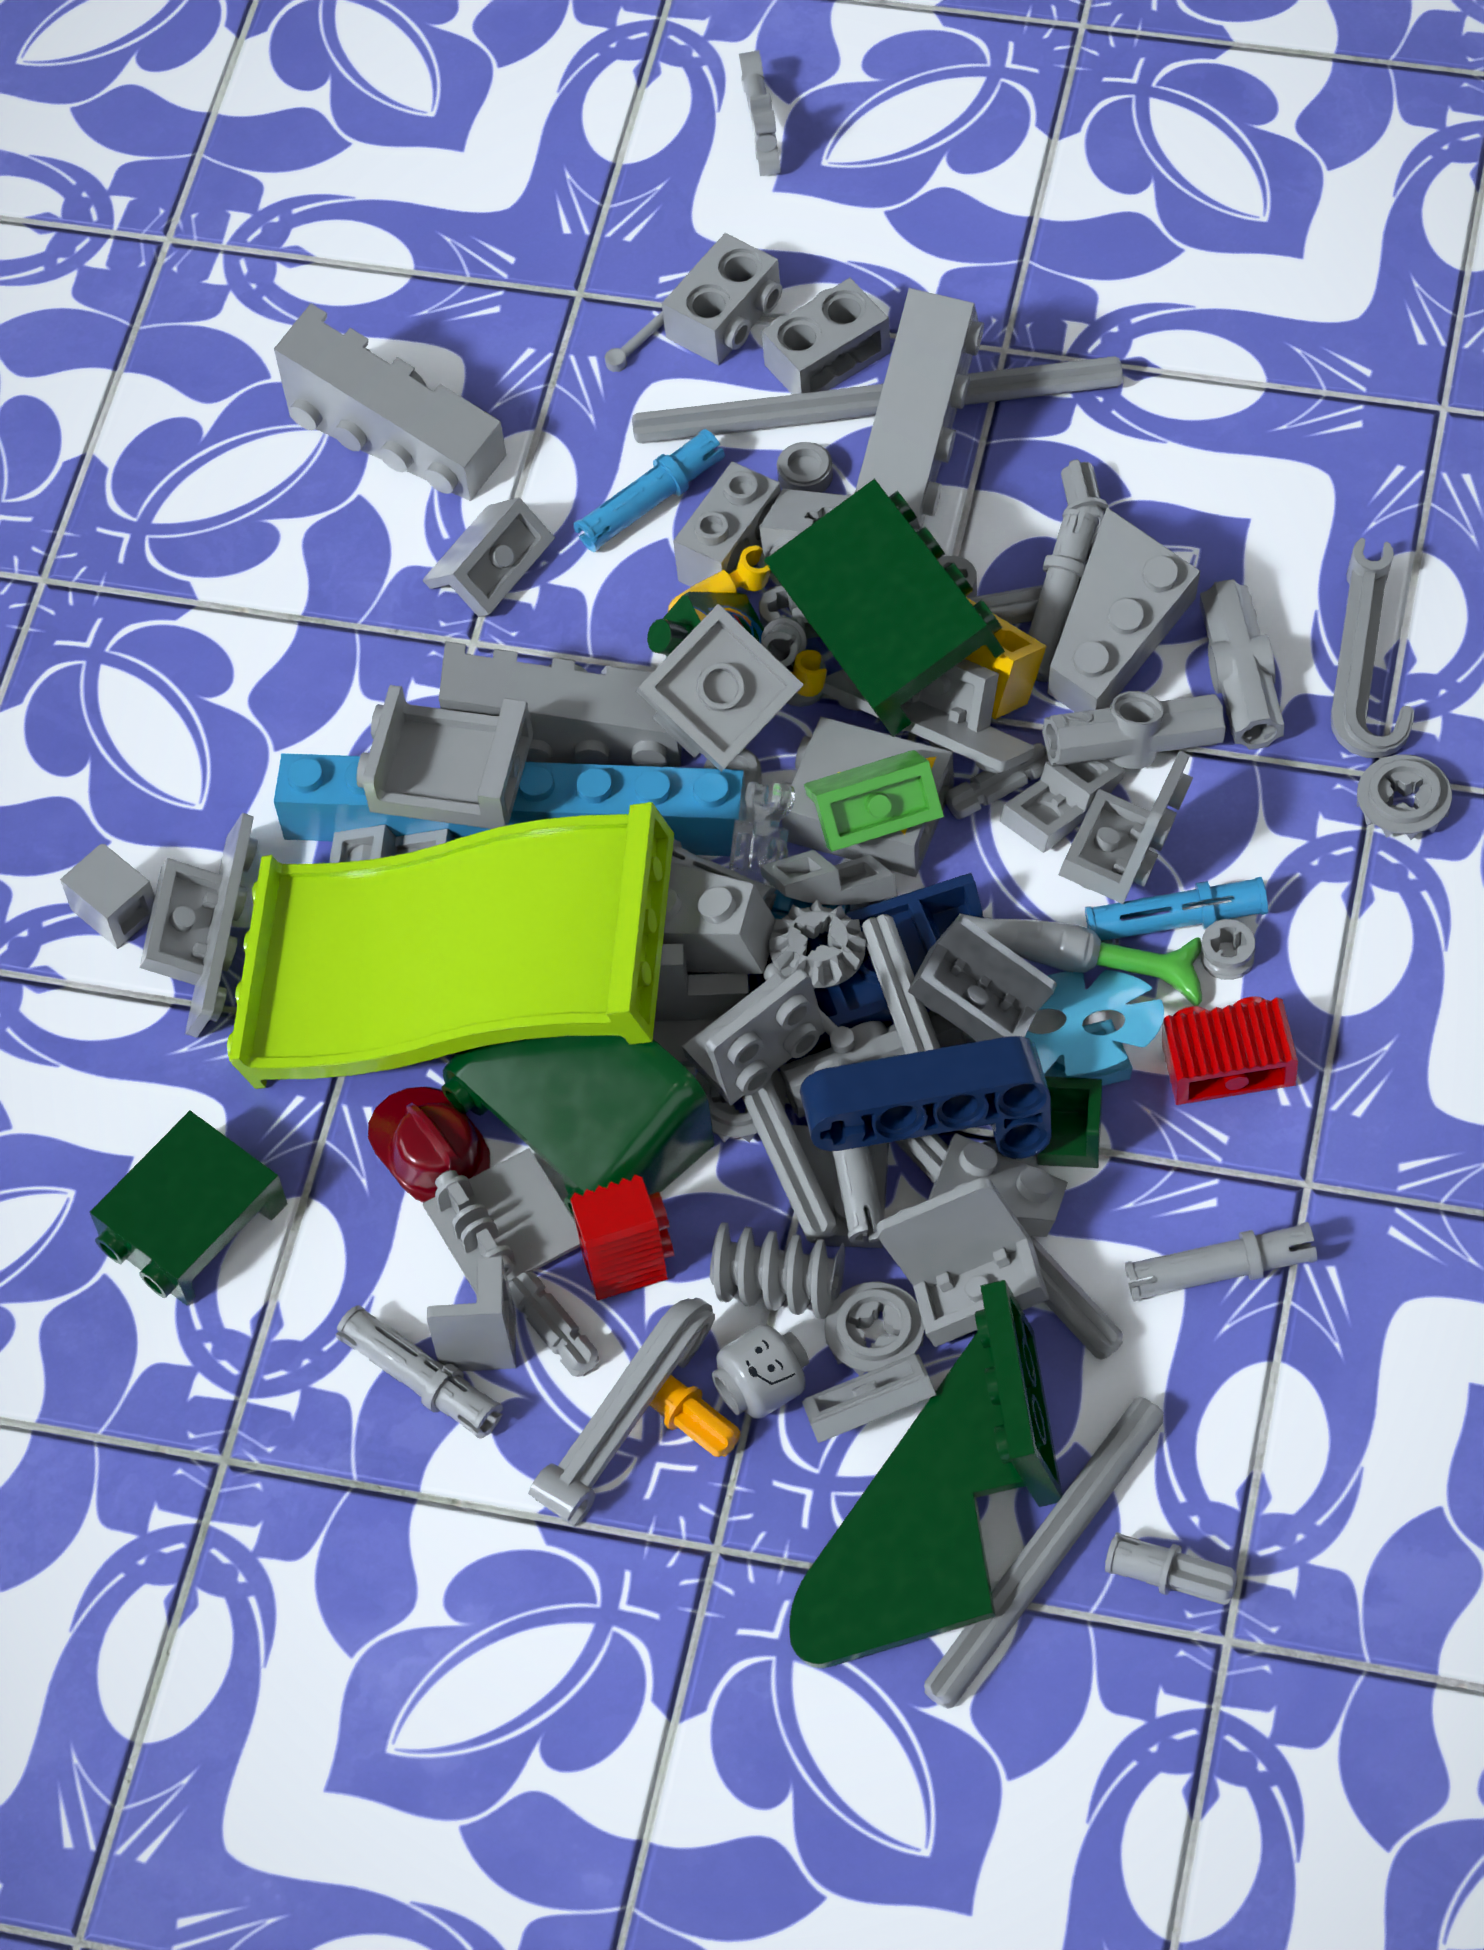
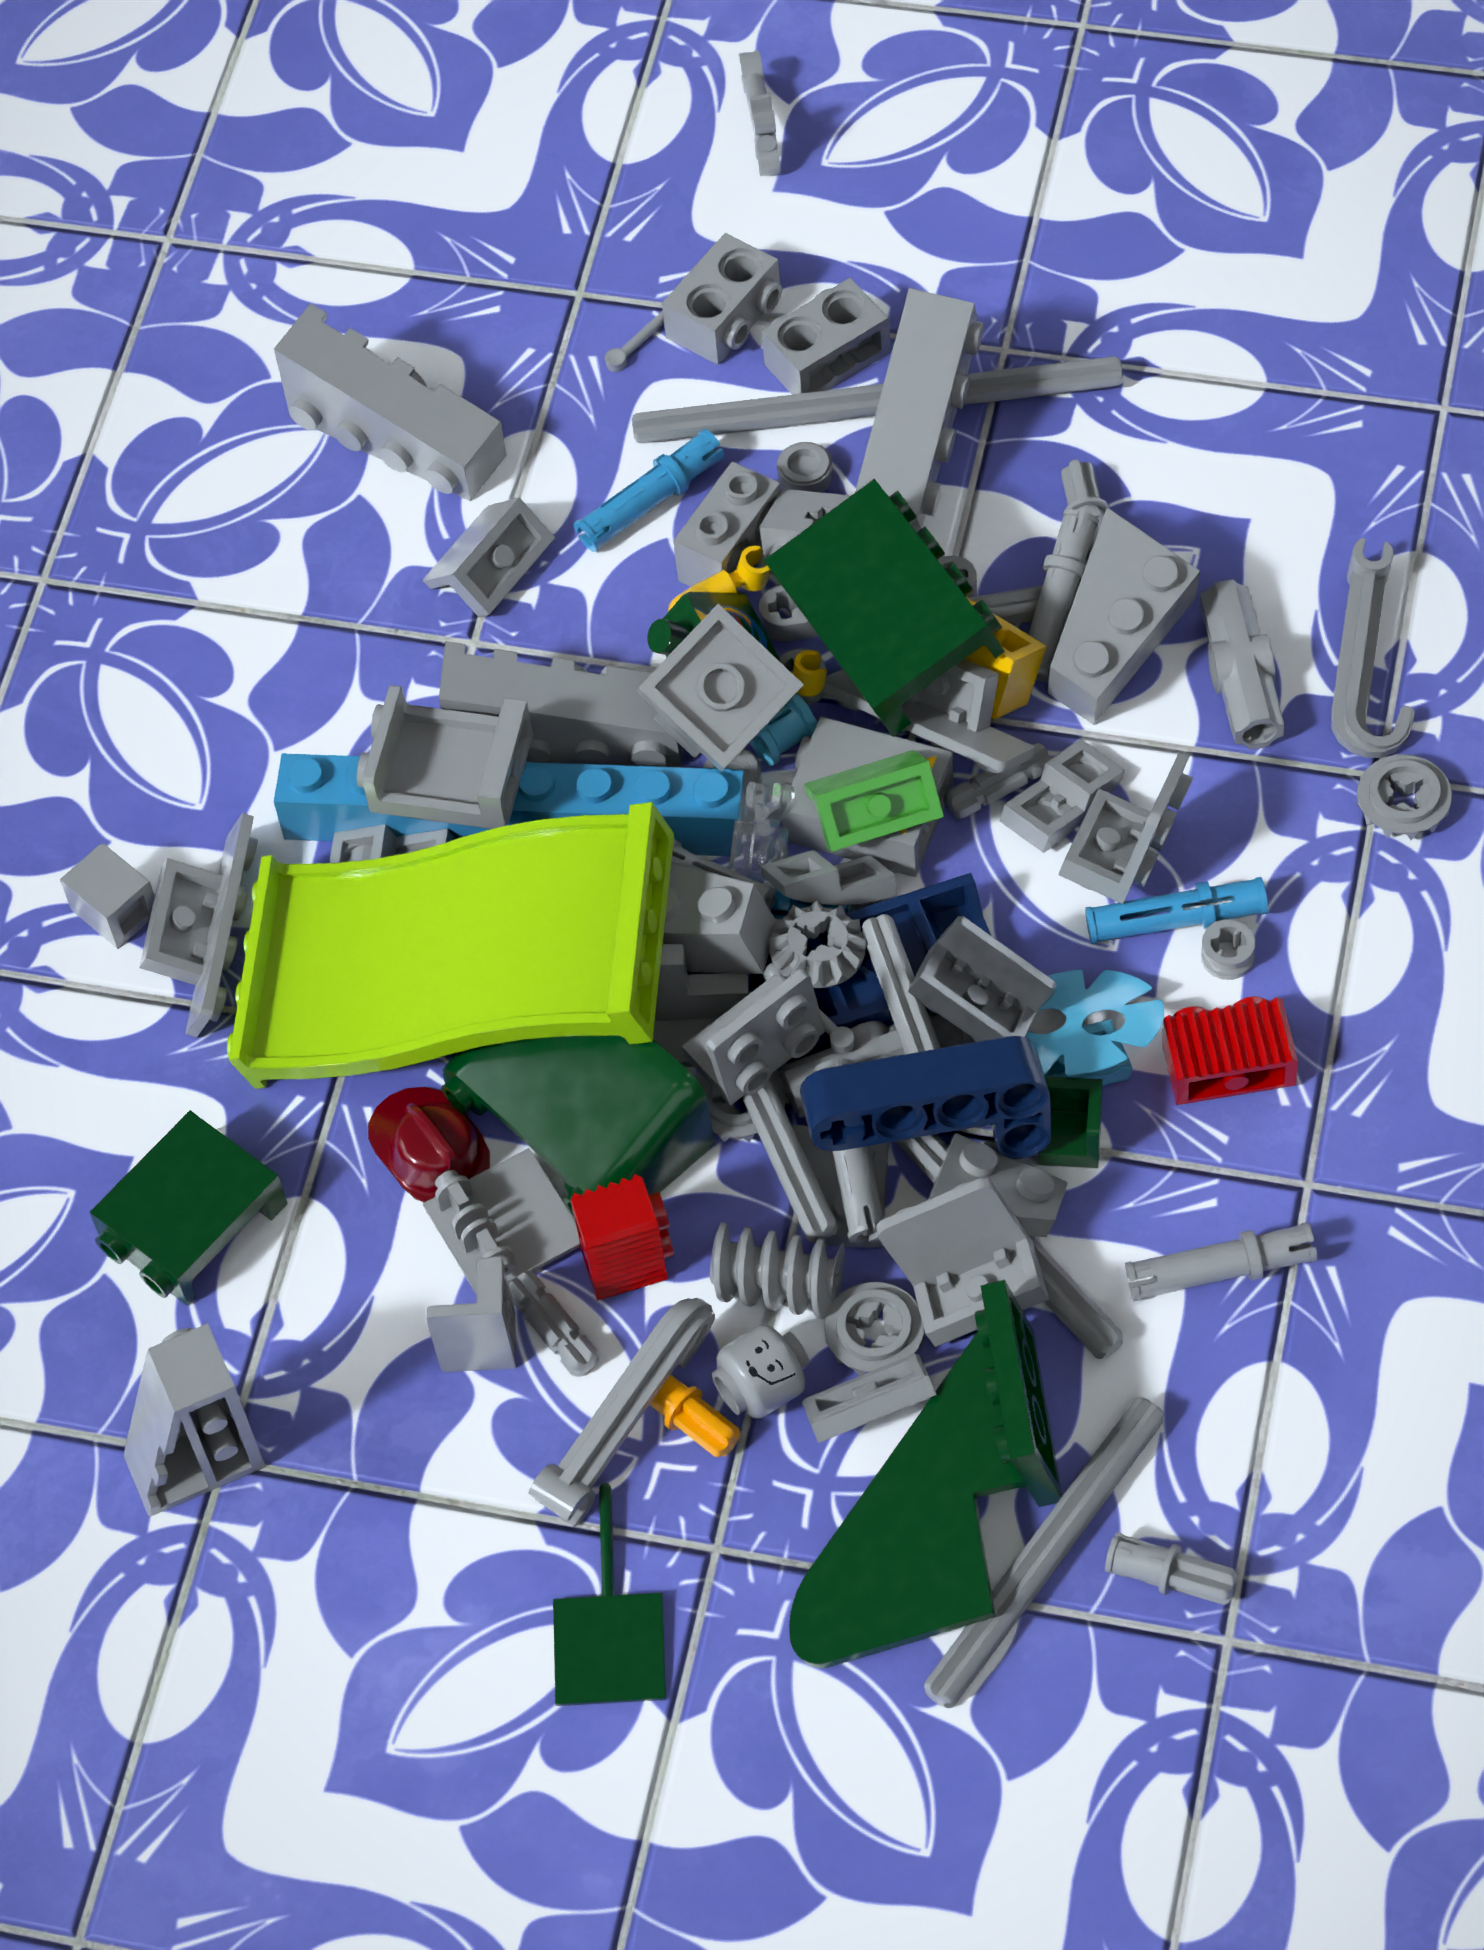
light grey pin [336,1305,503,1439] -> none
light grey axle [761,615,807,667] -> none
piece [958,913,1203,1006] -> none
light grey piece [1042,691,1226,769] -> none
none -> light grey wedge [123,1323,266,1517]
none -> dark green piece [553,1483,666,1706]
none -> medium azure bush [750,694,818,766]

